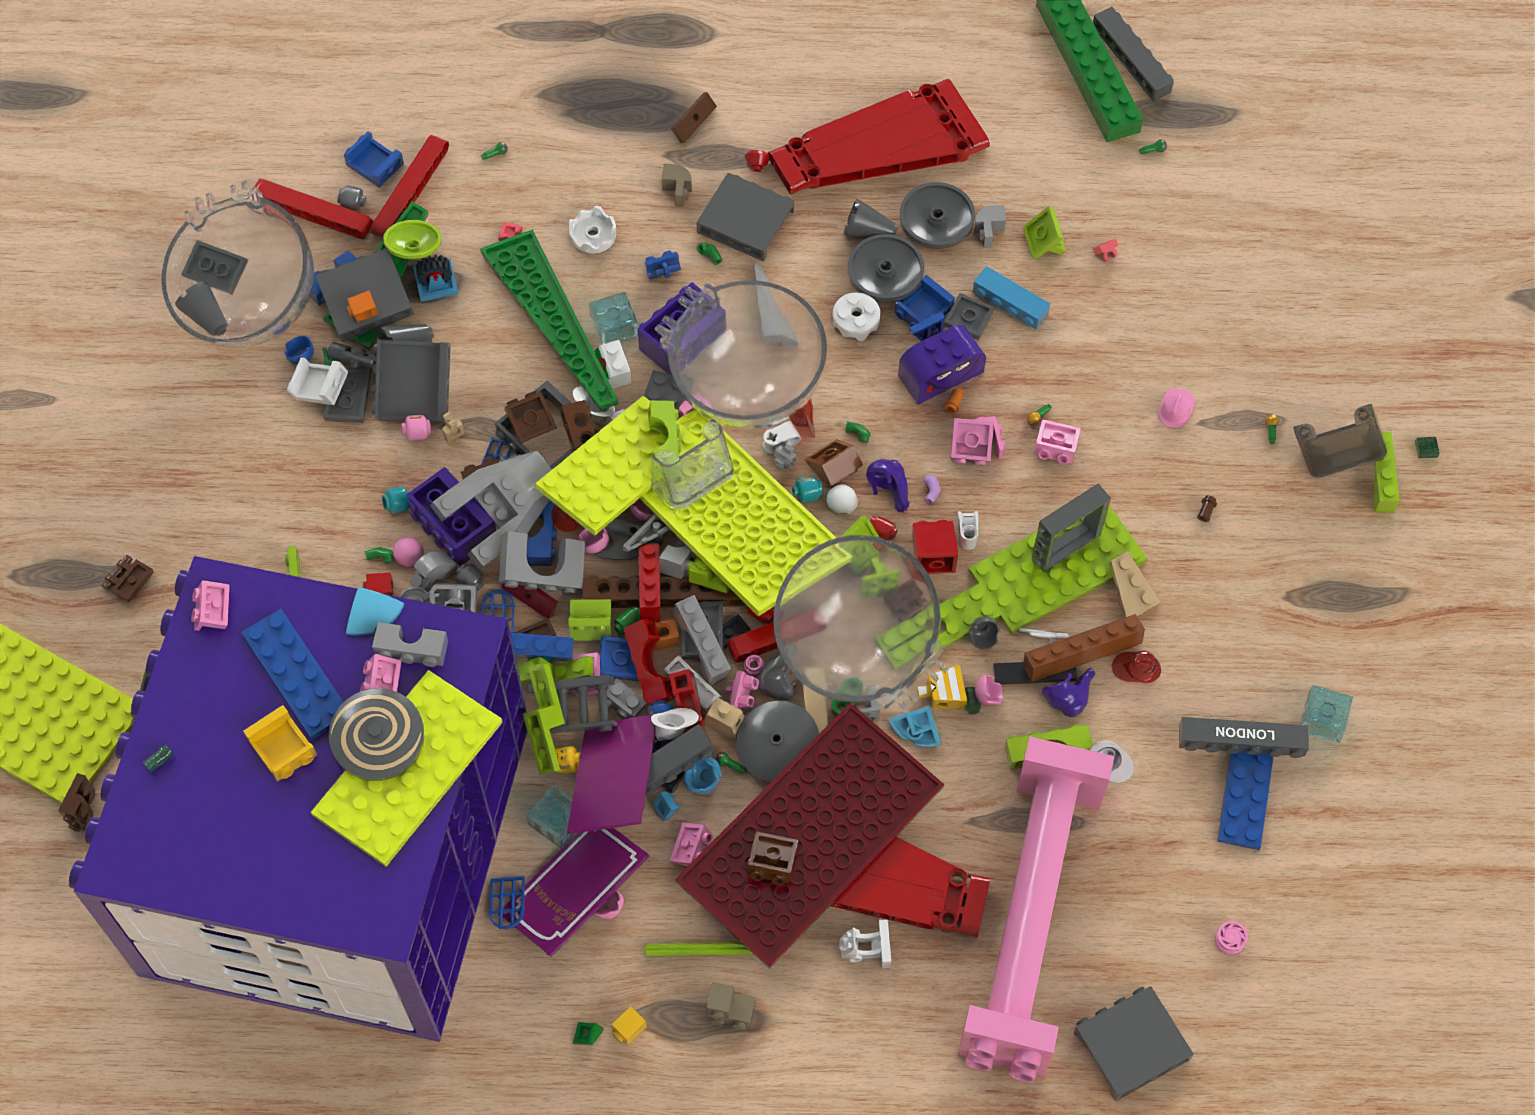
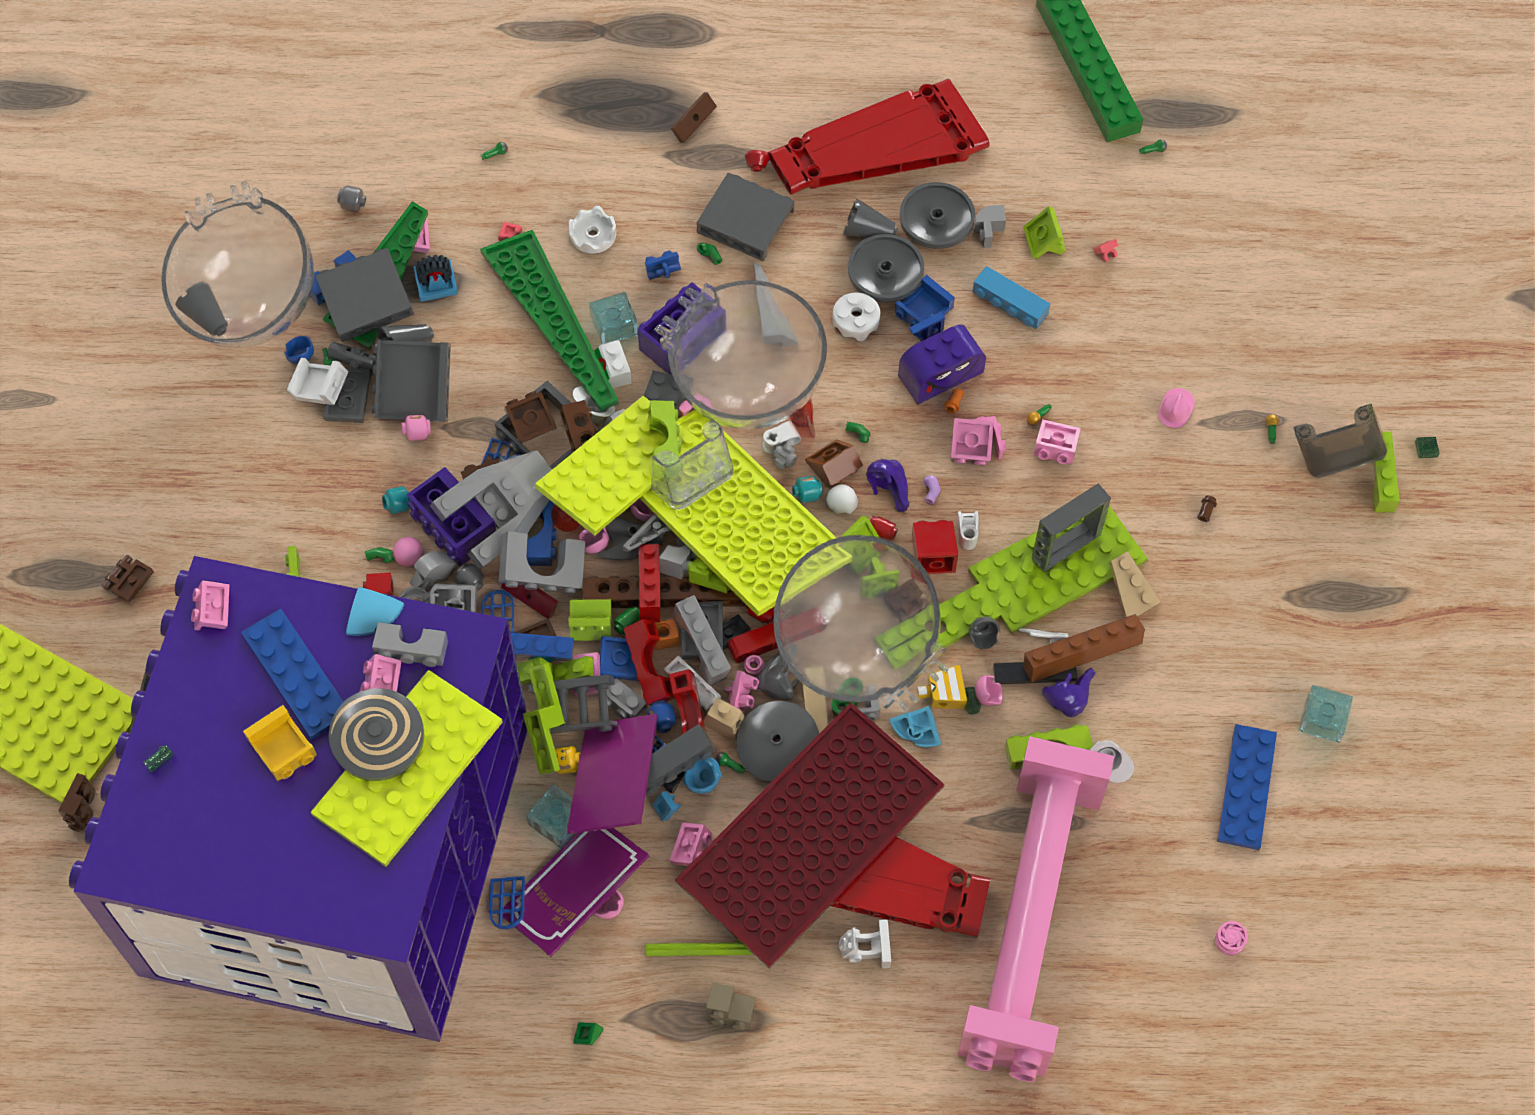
dark grey plate [181,240,249,295] -> none
red beam [250,179,373,239] -> none
blue panel [344,131,404,188] -> none
orange brick [347,291,379,323] -> none
red beam [371,135,449,238] -> none
lime dish [383,220,442,260] -> none
tan plate [442,411,465,443] -> none
yellow brick [612,1006,647,1045] -> none
white piece [651,708,699,741] -> none
dark tan brick [662,164,692,207] -> none
reddish brown plate [747,831,798,885] -> none
dark grey plate [944,293,995,340] -> none
dark grey panel [1074,986,1194,1102] -> none
dark grey brick [1093,7,1174,102] -> none
clear red piece [1112,651,1161,683] -> none
dark grey brick [1179,717,1309,758] -> none

